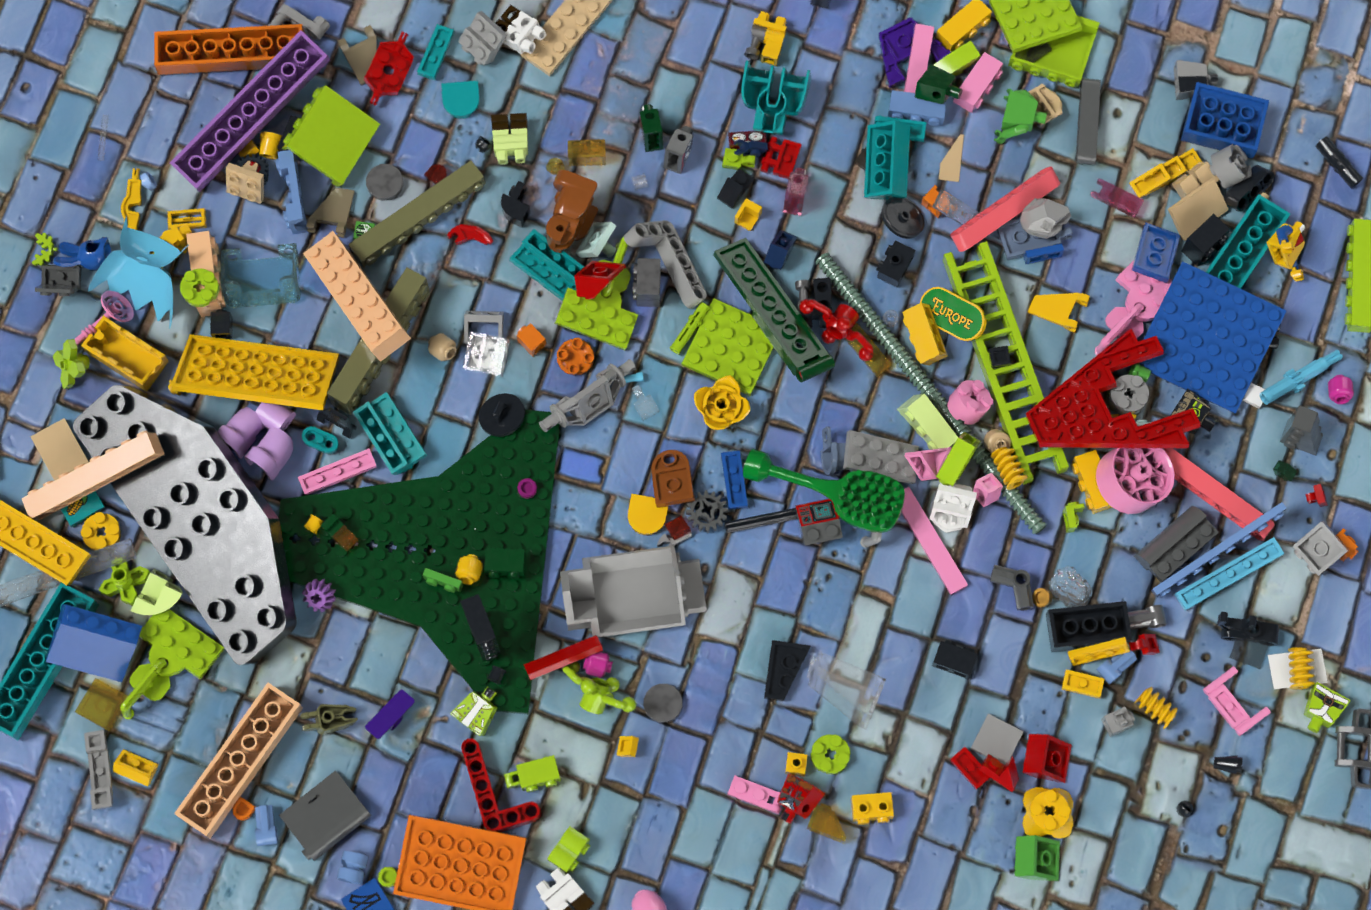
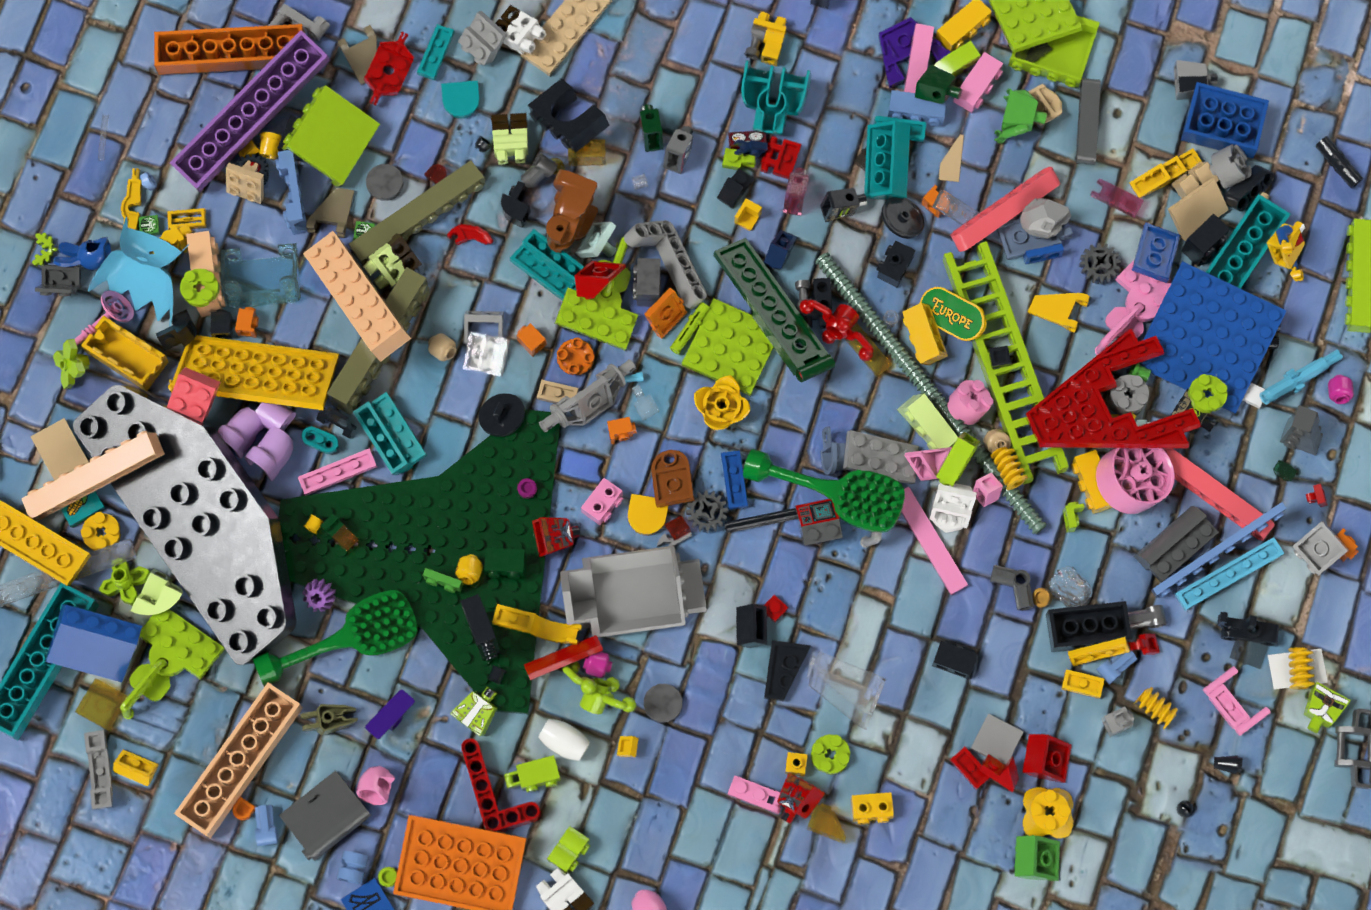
none -> bright green tile [139,215,160,235]
none -> black brick [156,309,197,351]
none -> coral brick [166,367,221,423]
none -> orange brick [235,307,259,338]
none -> green piece [253,590,417,687]
none -> bright pink piece [356,766,395,805]
none -> yellowish green hips [363,233,422,289]
none -> yellow piece [492,604,582,645]
none -> flat silver piece [521,153,557,188]
none -> black arch [528,78,610,153]
none -> torso [532,517,580,557]
none -> tan plate [537,380,579,404]
none -> white piece [538,719,590,761]
none -> bright pink brick [581,478,624,525]
none -> orange brick [607,417,637,445]
none -> orange plate [644,288,687,339]
none -> black brick [736,604,767,648]
none -> red plate [764,595,788,623]
none -> black torso [820,188,867,222]
none -> dark grey gear [1079,243,1121,284]
none -> lime plate [1188,374,1227,413]

